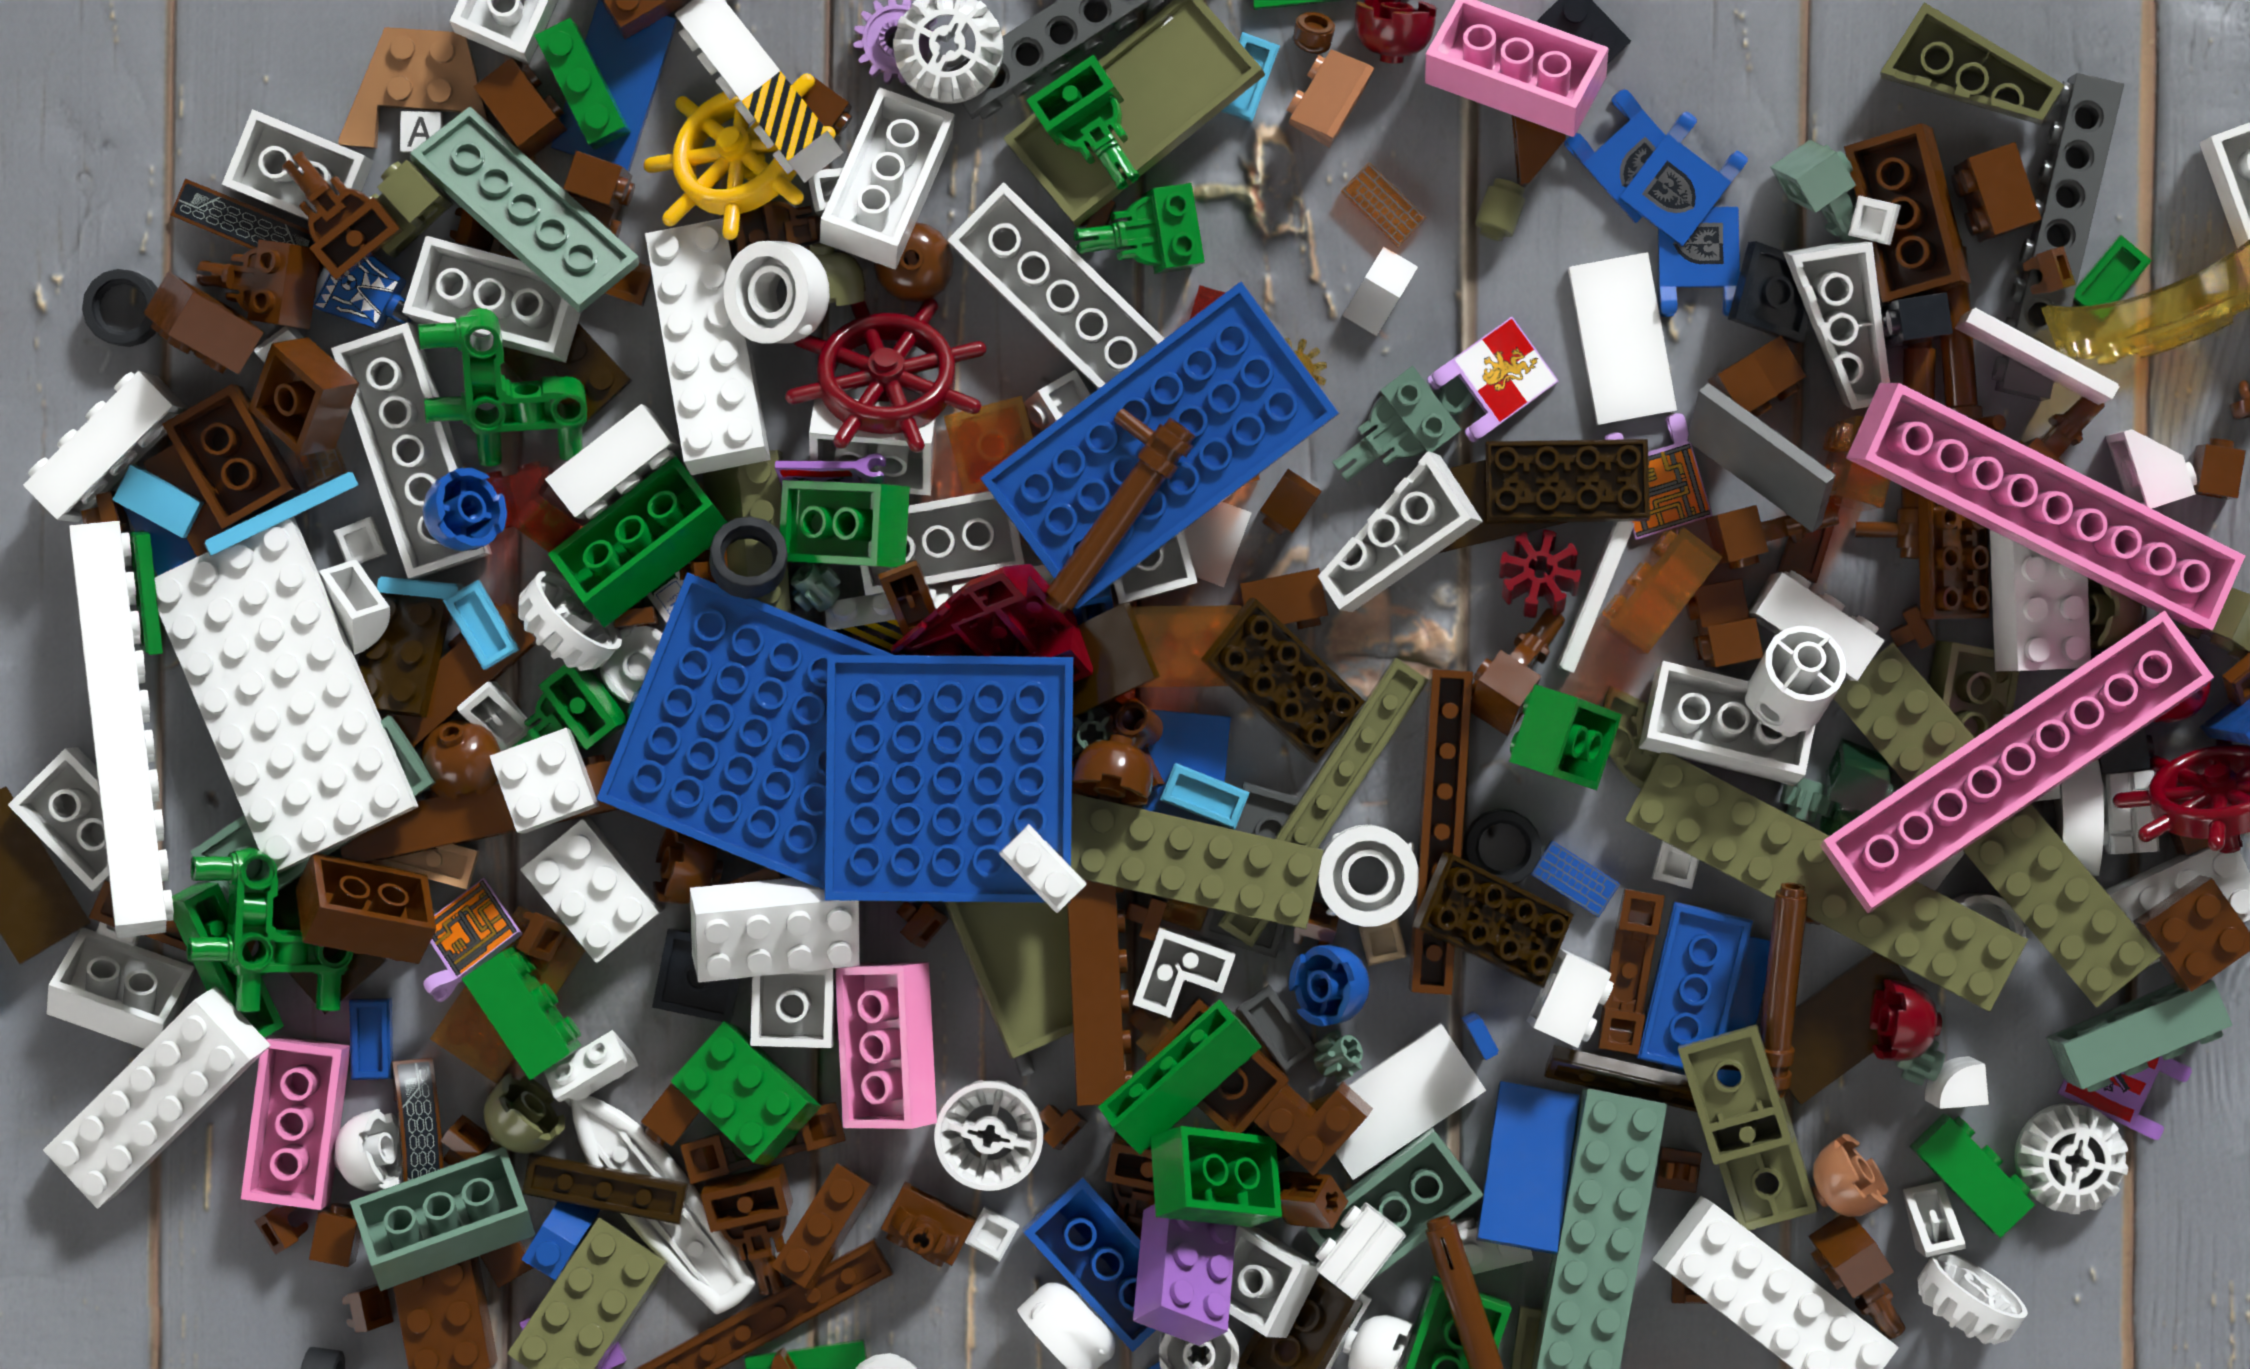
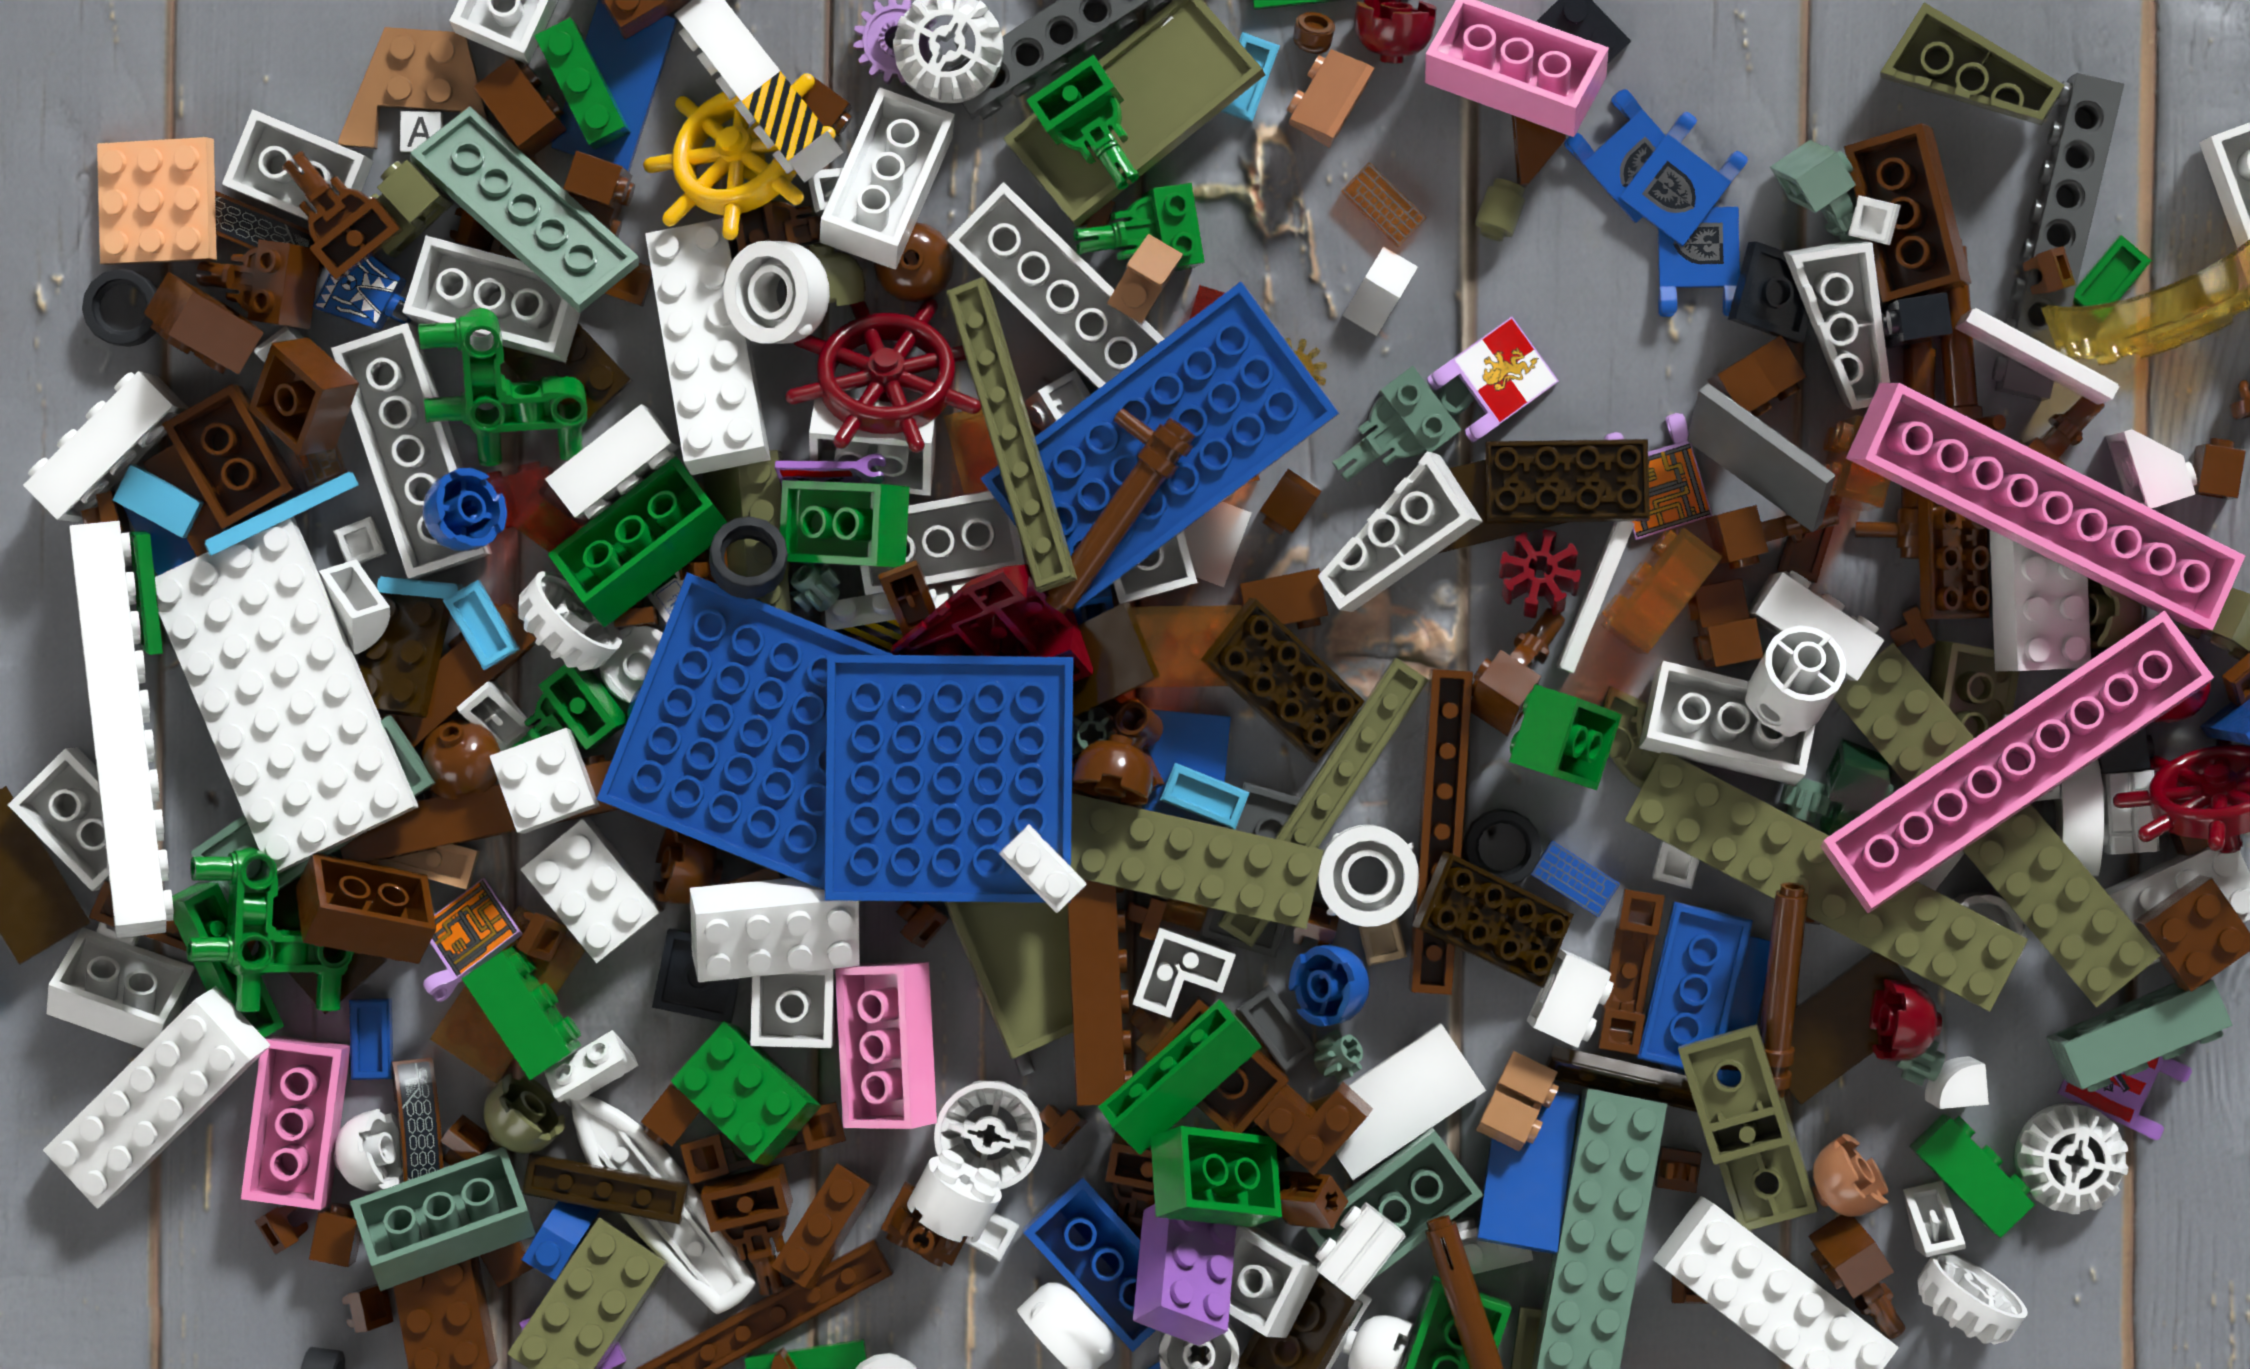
blue tile [1461,1011,1499,1060] -> none
white tile [1568,252,1677,426] -> none
reddish brown brick [1951,142,2041,243] -> none
none -> light nougat plate [97,137,217,265]
none -> white brick [907,1150,1002,1243]
none -> olive tile [946,277,1078,593]
none -> medium nougat slope [1107,234,1183,325]
none -> medium nougat piece [1476,1051,1559,1151]

